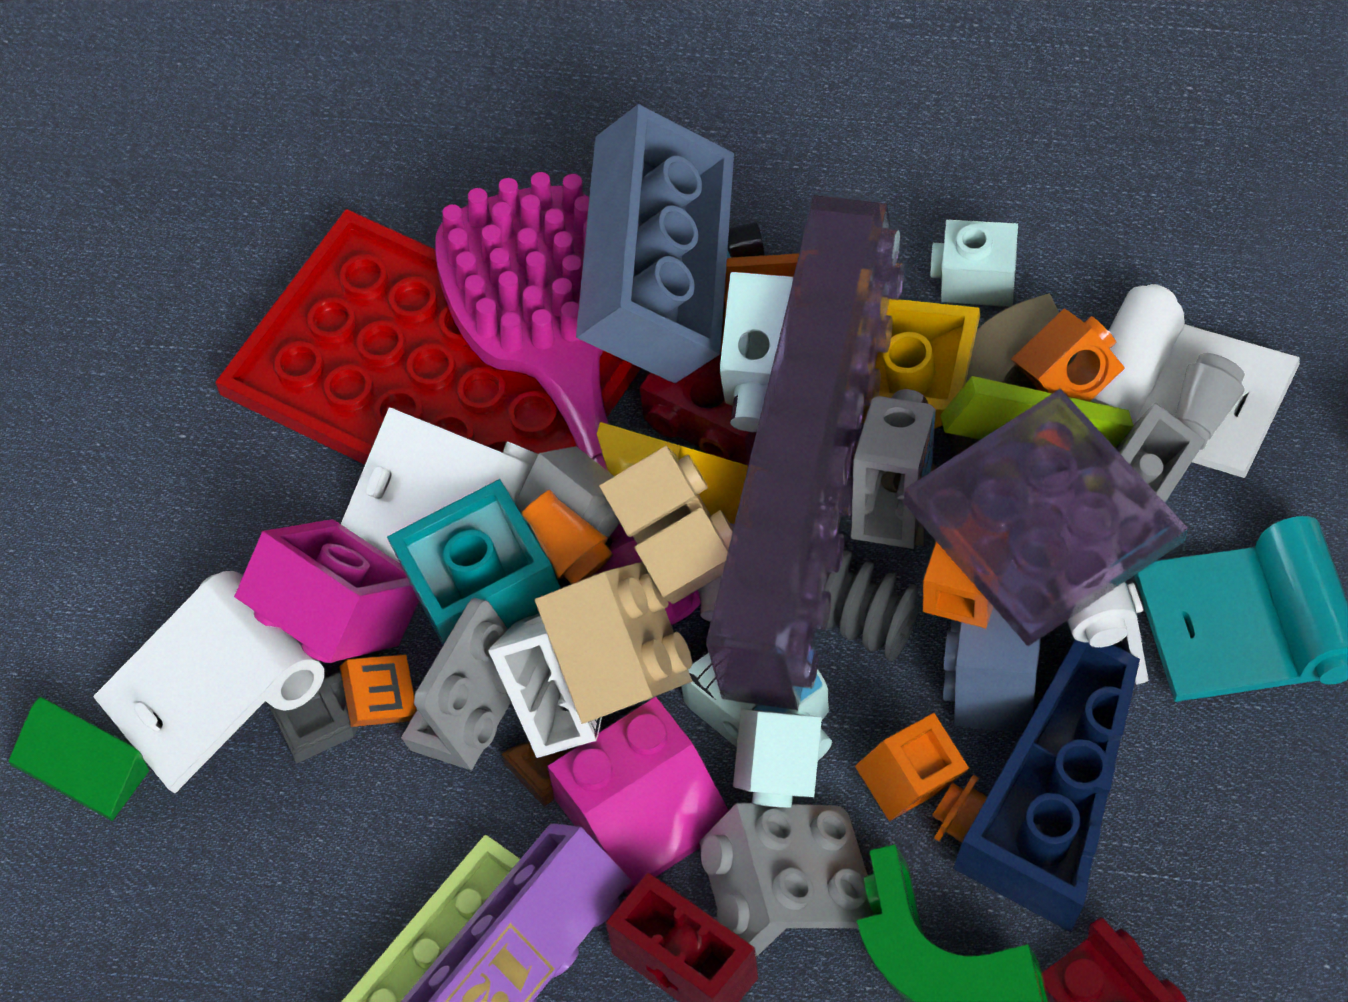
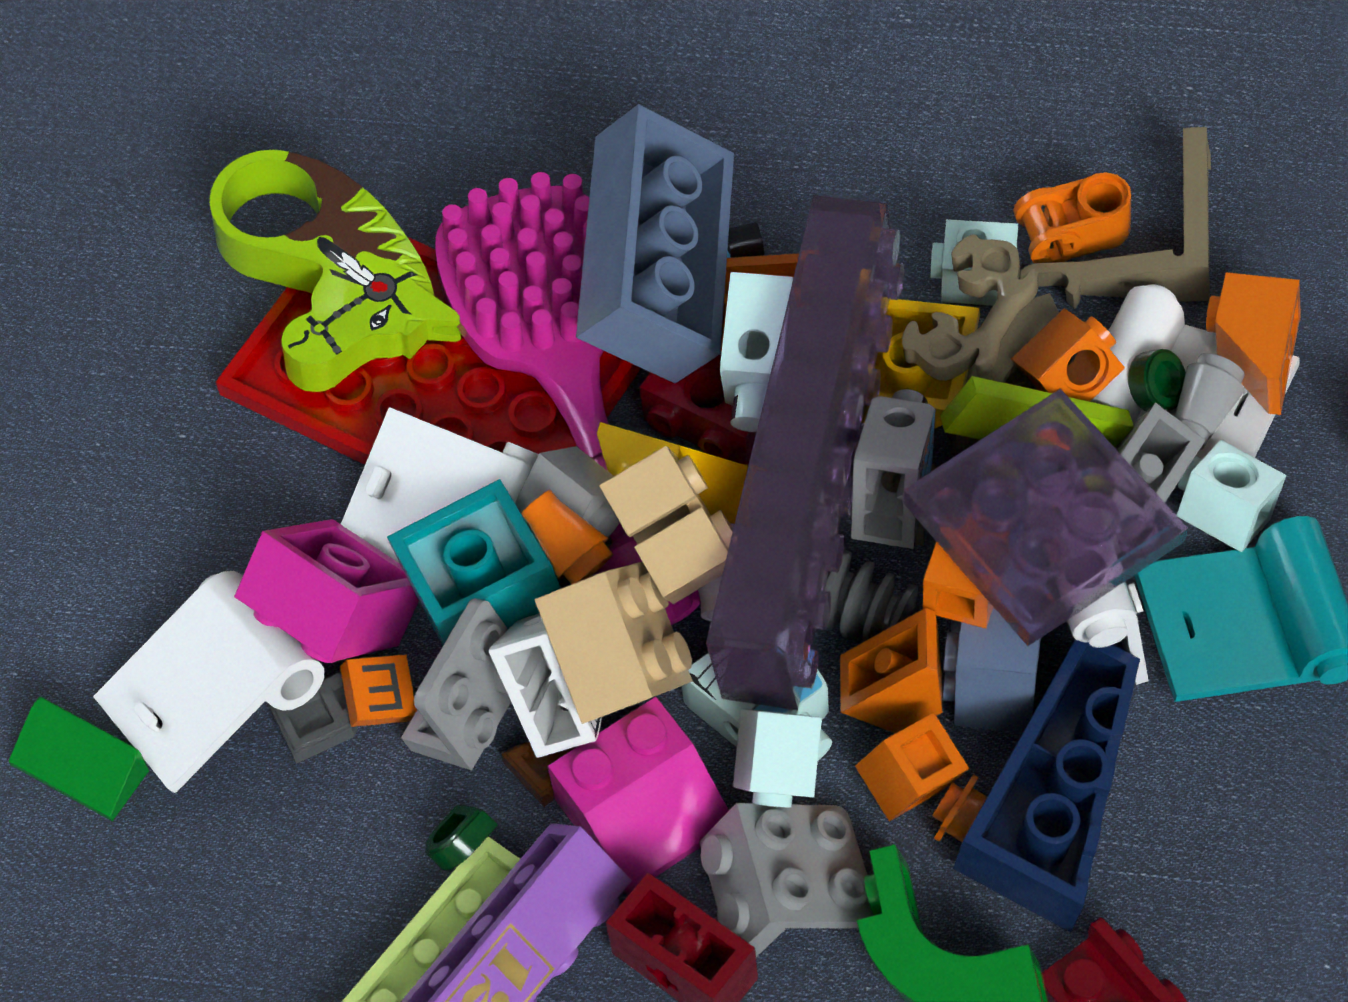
none -> lime animal [210,150,461,392]
none -> dark green tile [425,804,498,871]
none -> orange slope [840,608,943,734]
none -> dark tan helmet [902,234,1039,381]
none -> orange piece [1013,172,1131,263]
none -> dark tan hinge [1020,127,1211,309]
none -> dark green tile [1128,349,1186,412]
none -> light aqua brick [1176,440,1286,552]
none -> orange slope [1206,272,1301,415]

